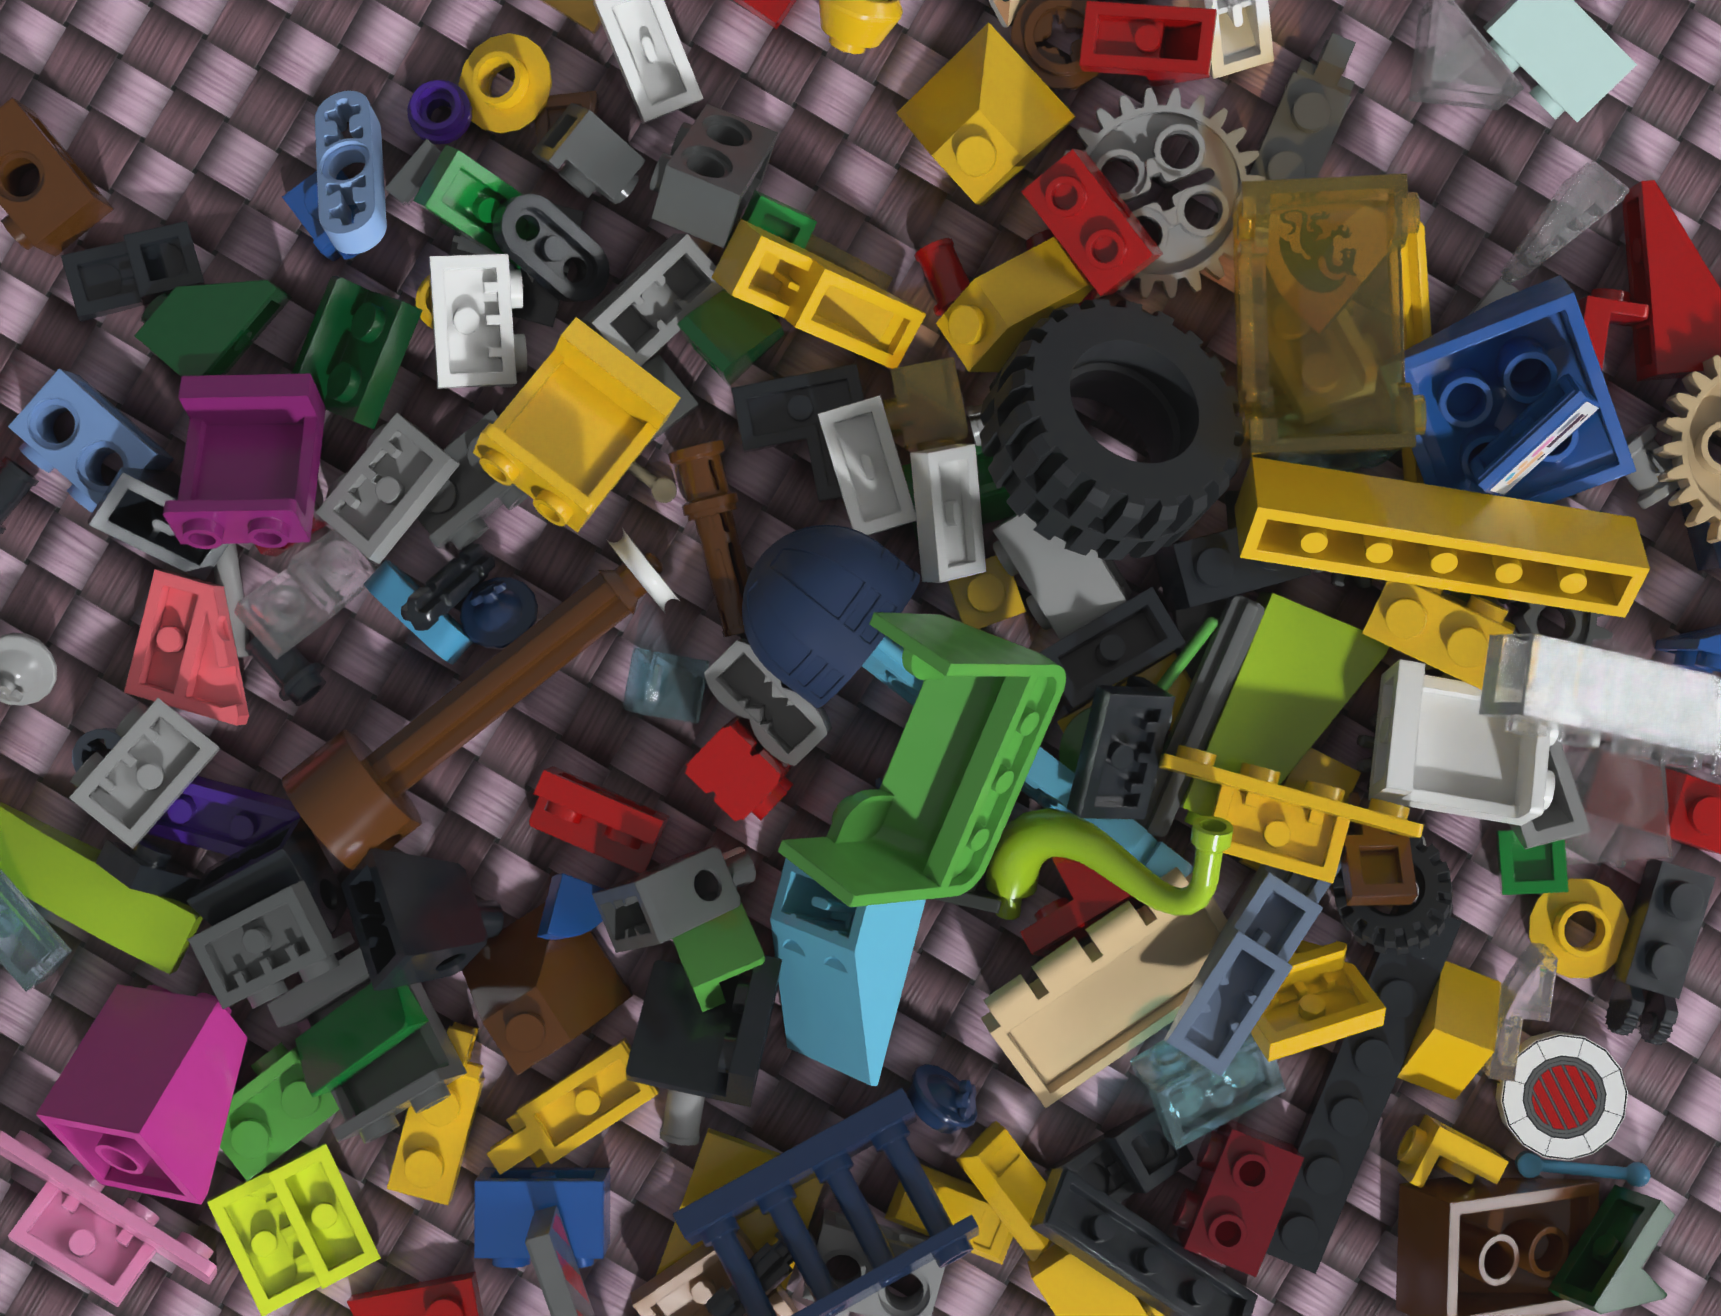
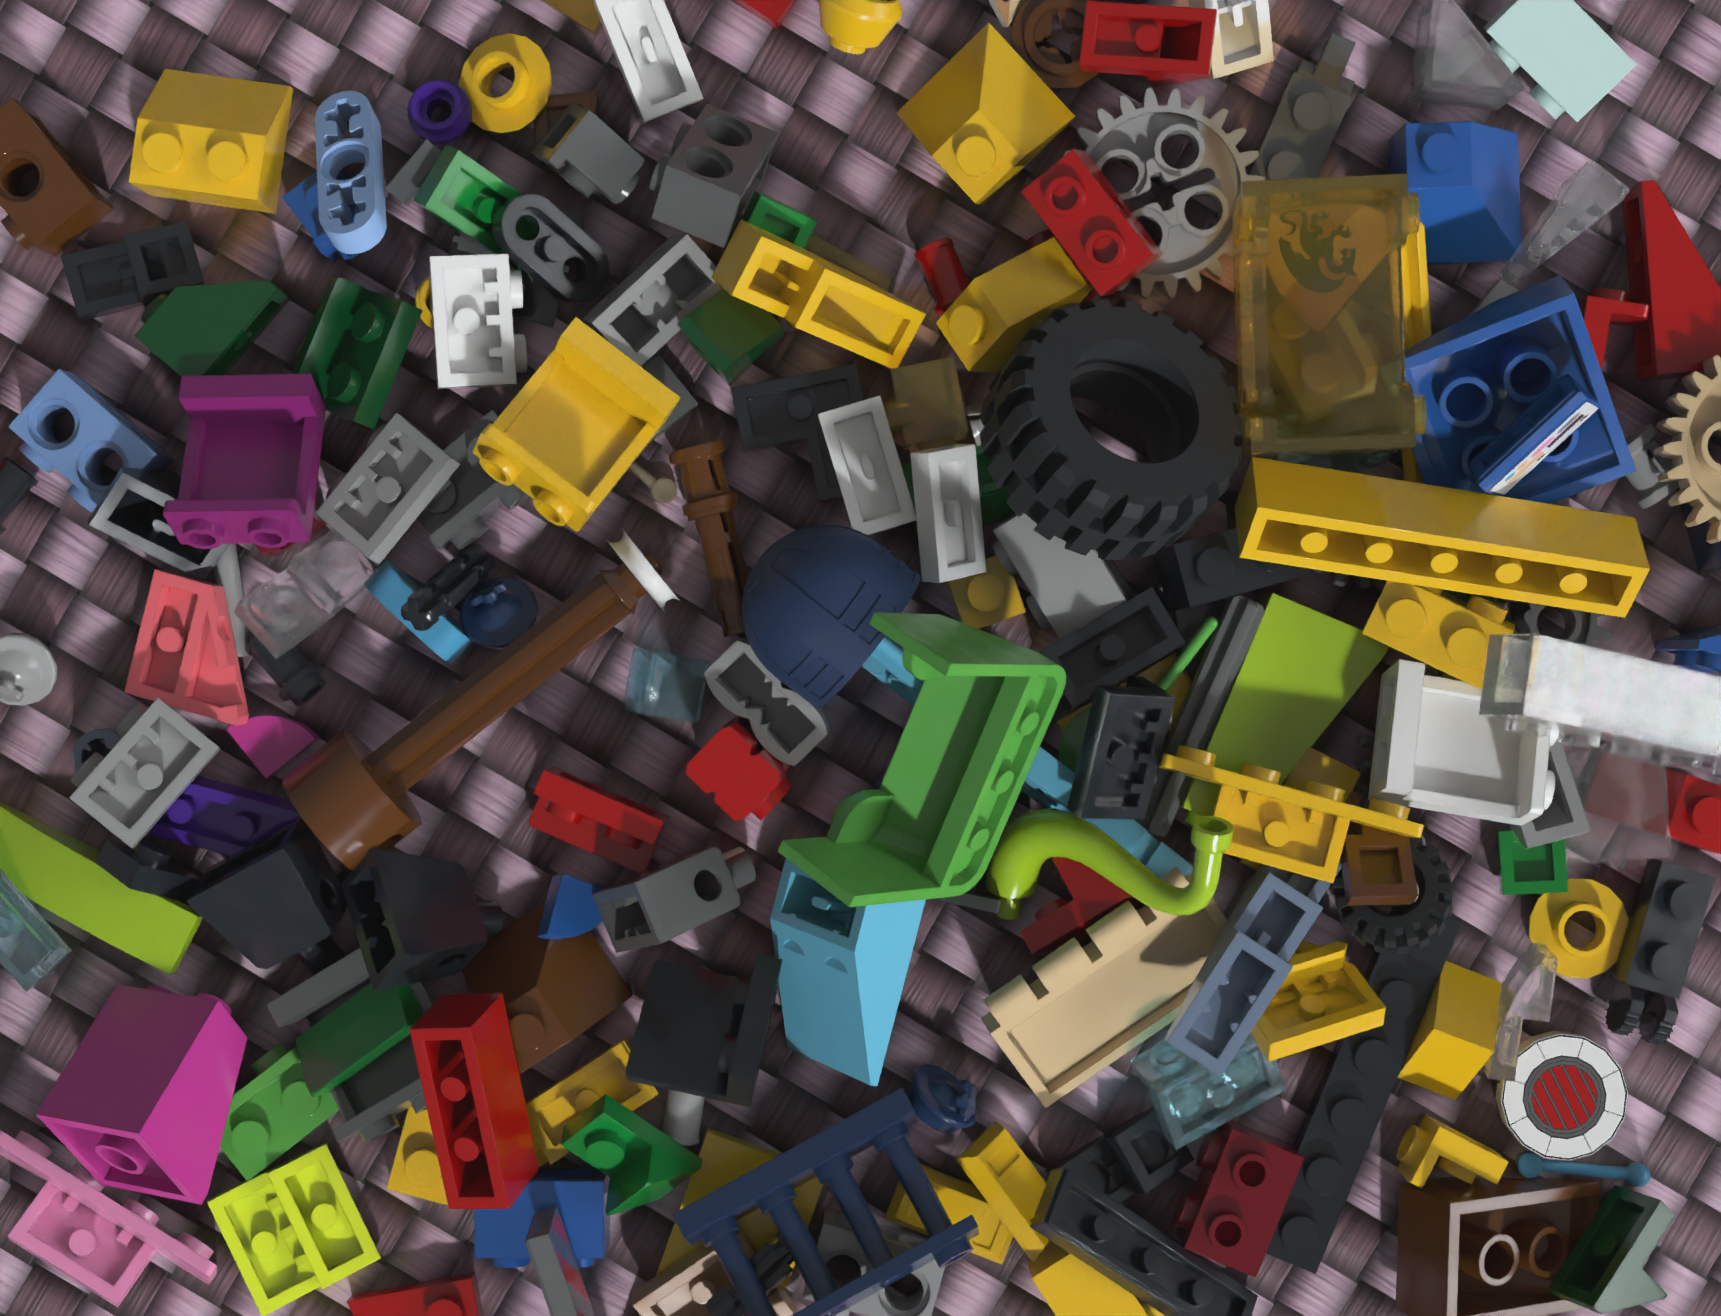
dark grey bracket [188,880,355,1009] -> none
bright green panel [672,903,765,1012] -> none
none -> yellow slope [129,69,293,214]
none -> dark pink tile [226,715,320,779]
none -> red brick [409,992,539,1209]
none -> green slope [561,1094,702,1216]
none -> blue slope [1389,121,1522,265]

